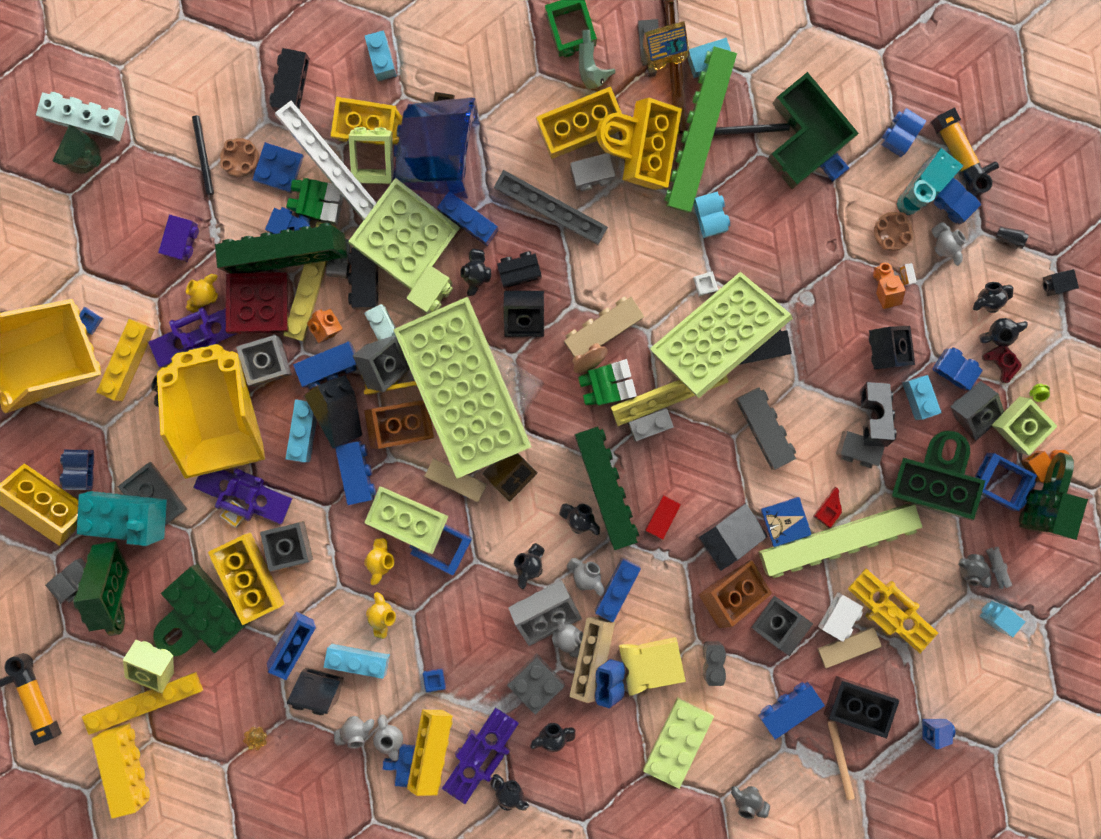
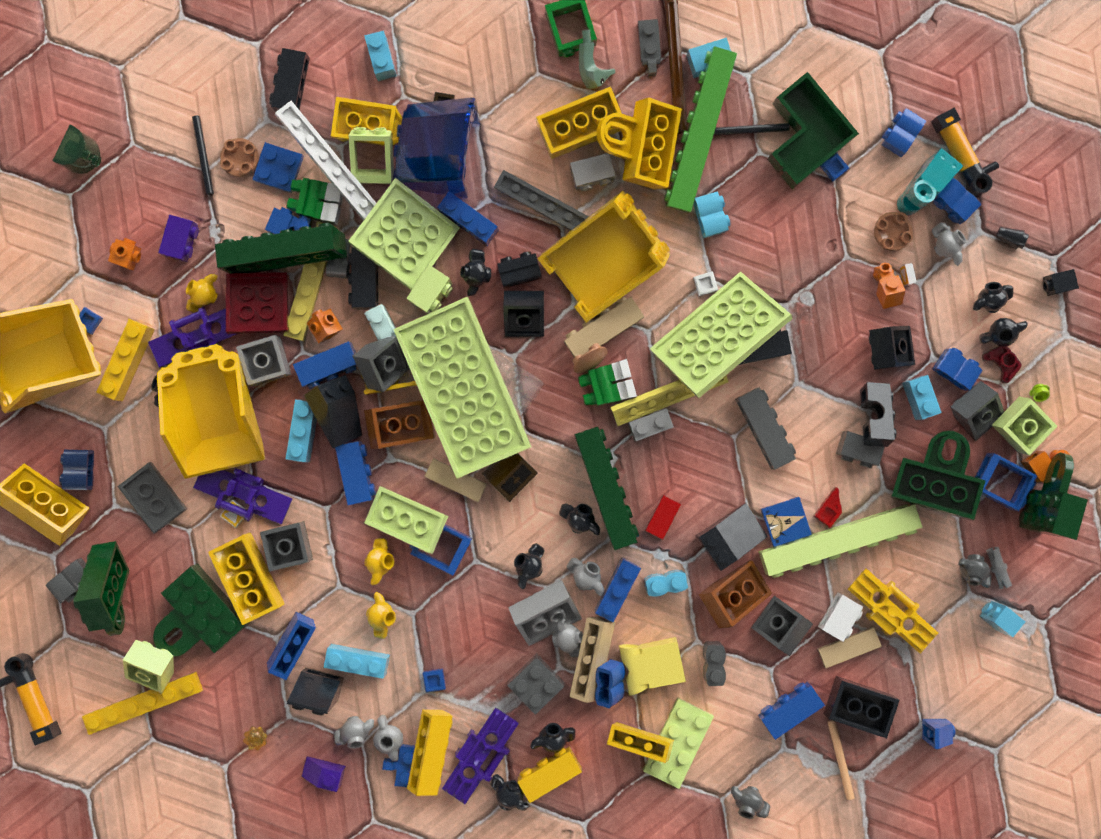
light aqua brick [36,92,126,141] -> none
teal hinge [77,491,167,546] -> none
yellow brick [92,723,150,819] -> none
slope [642,21,689,69] -> none
none -> orange brick [108,238,142,271]
none -> dark purple slope [302,756,346,792]
none -> yellow brick [518,746,582,803]
none -> yellow windscreen [537,191,670,323]
none -> yellow brick [607,722,674,763]
none -> medium azure brick [644,570,688,597]

